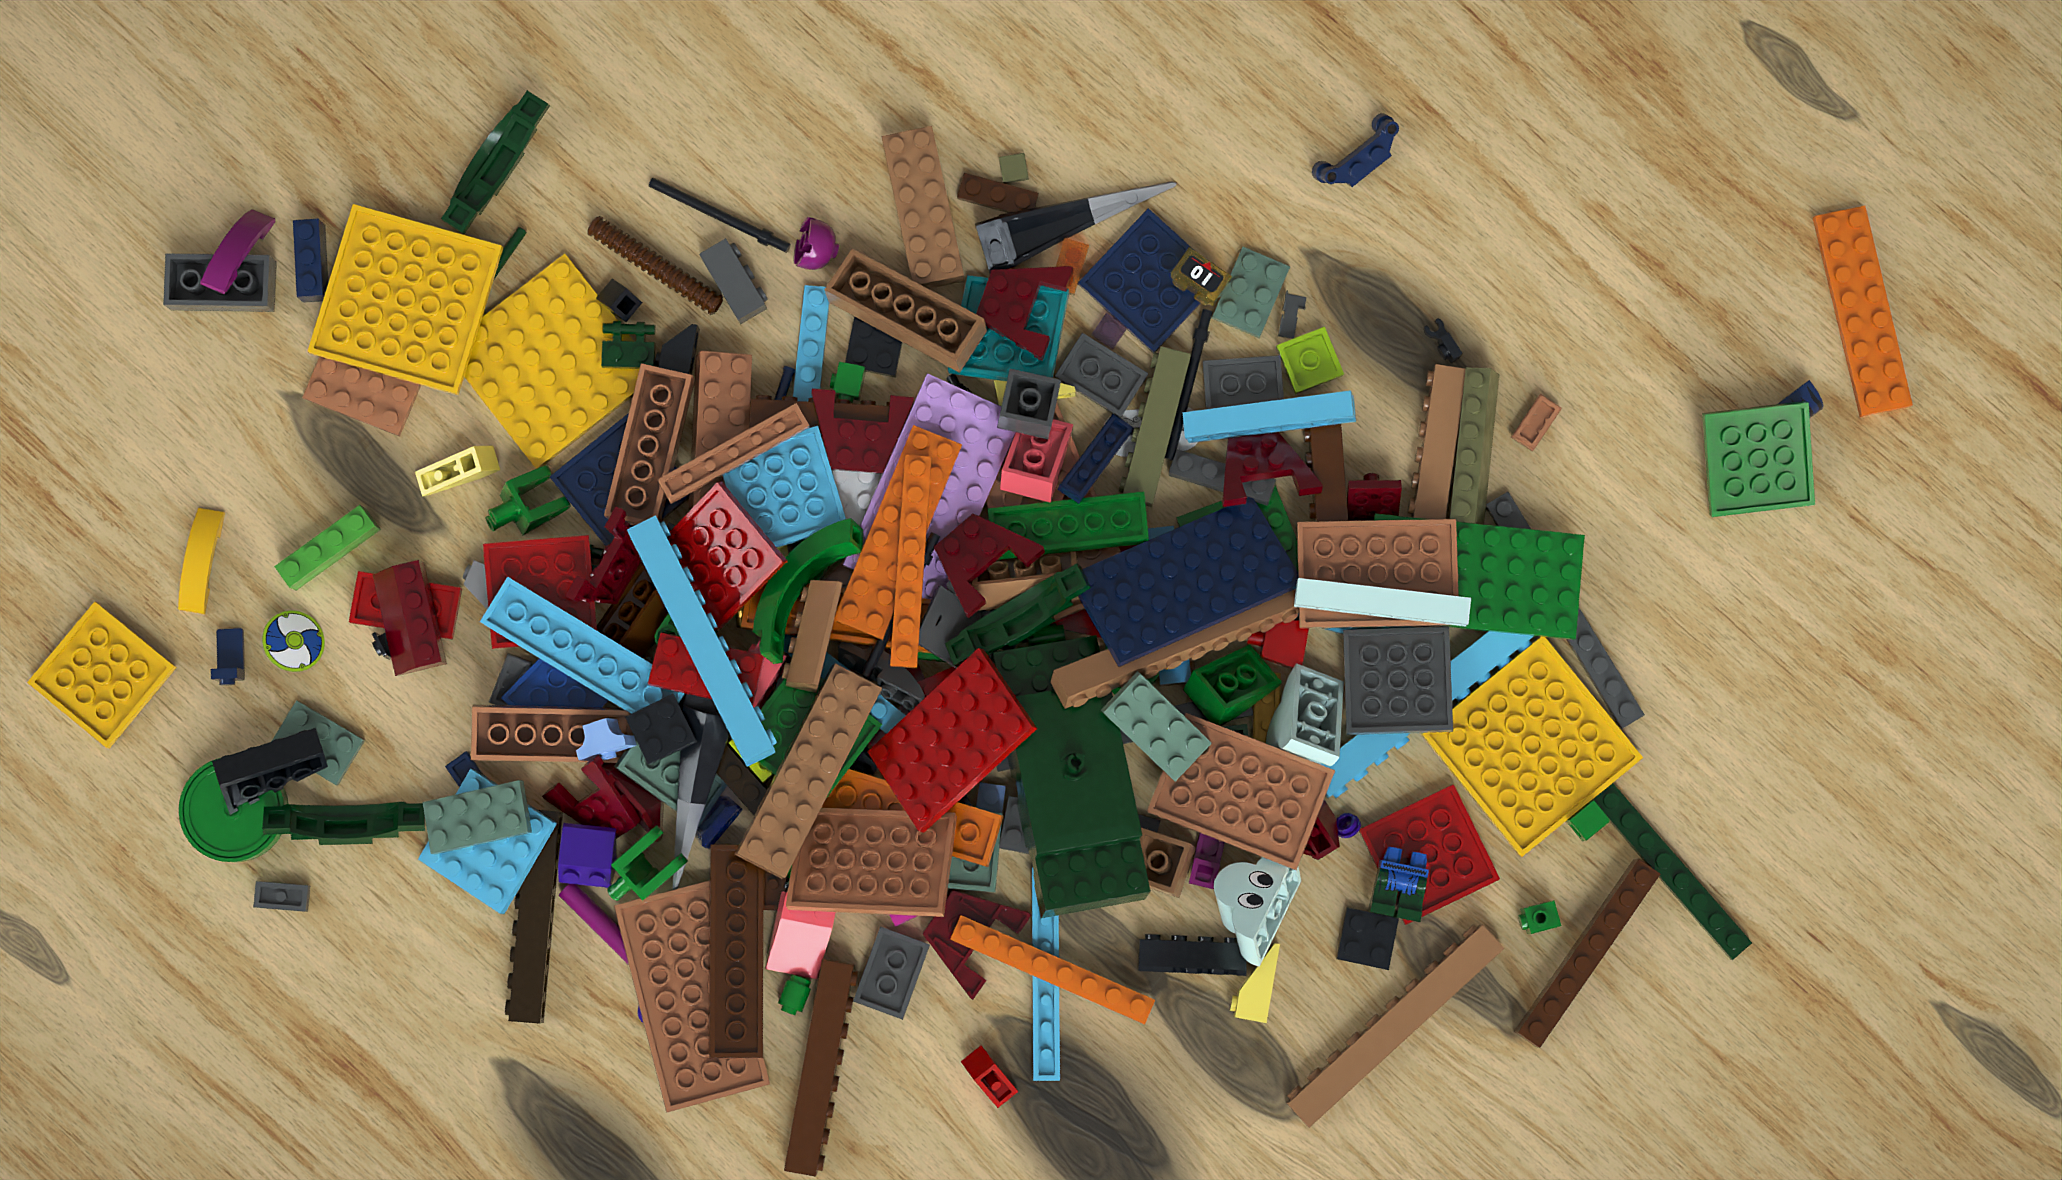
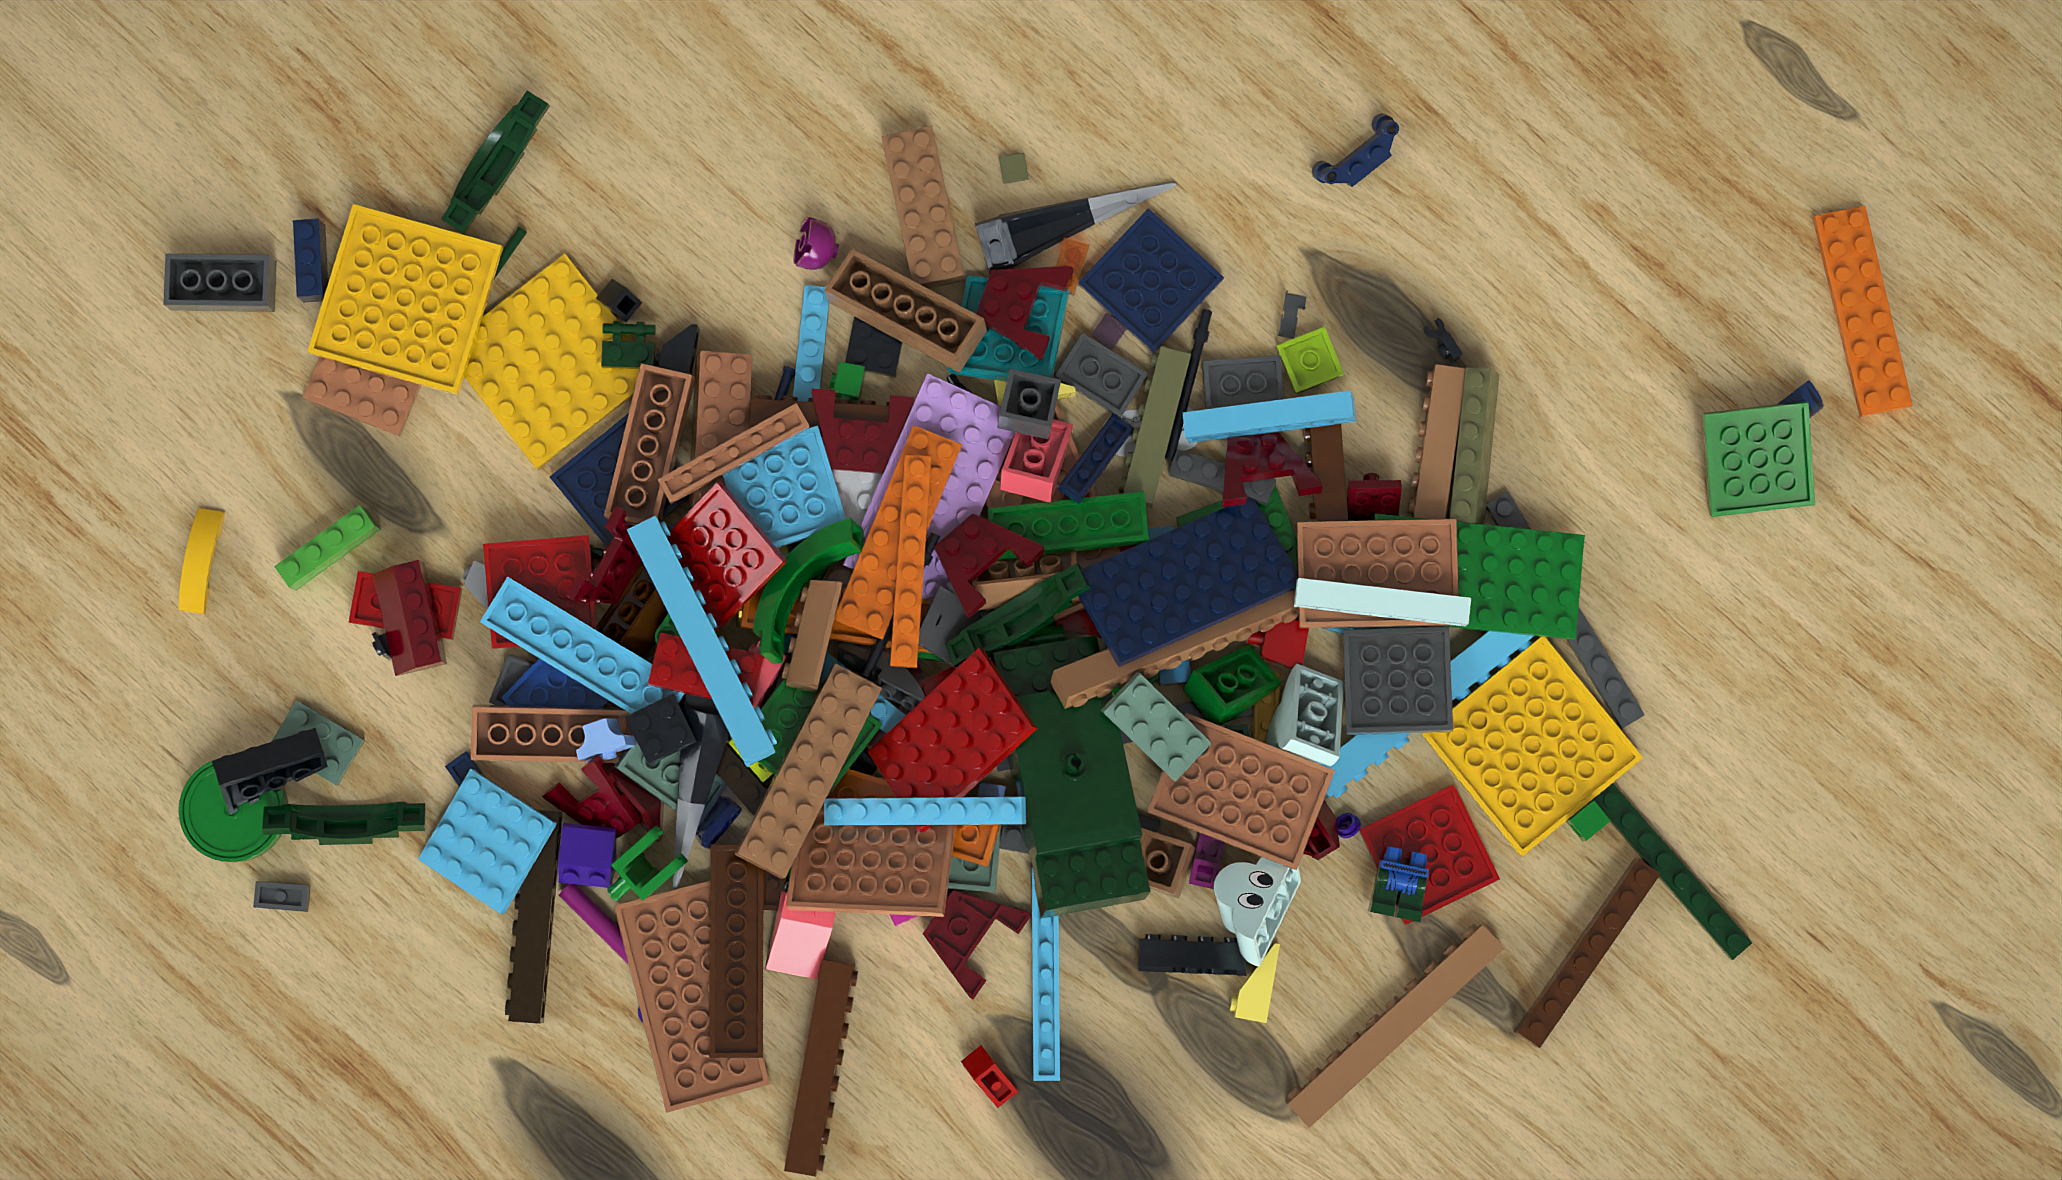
yellow plate [27,601,177,749] -> none
magenta slope [201,209,276,294] -> none
dark blue bracket [211,628,245,686] -> none
shield [262,611,325,672] -> none
light yellow slope [415,446,500,496] -> none
sand green plate [423,780,532,854] -> none
green piece [485,465,571,536] -> none
reddish brown piece [587,216,723,315] -> none
black bar [649,178,791,253] -> none
dark grey brick [699,238,768,325] -> none
green brick [778,974,811,1016] -> none
dark grey plate [853,927,930,1020] -> none
orange plate [950,915,1155,1024] -> none
reddish brown plate [957,173,1039,213] -> none
brick [1171,247,1232,306] -> none
sand green plate [1212,247,1290,338] -> none
black plate [1336,907,1399,970] -> none
nougat plate [1511,394,1562,452] -> none
green brick [1518,900,1562,934] -> none
none -> medium azure plate [824,797,1026,825]

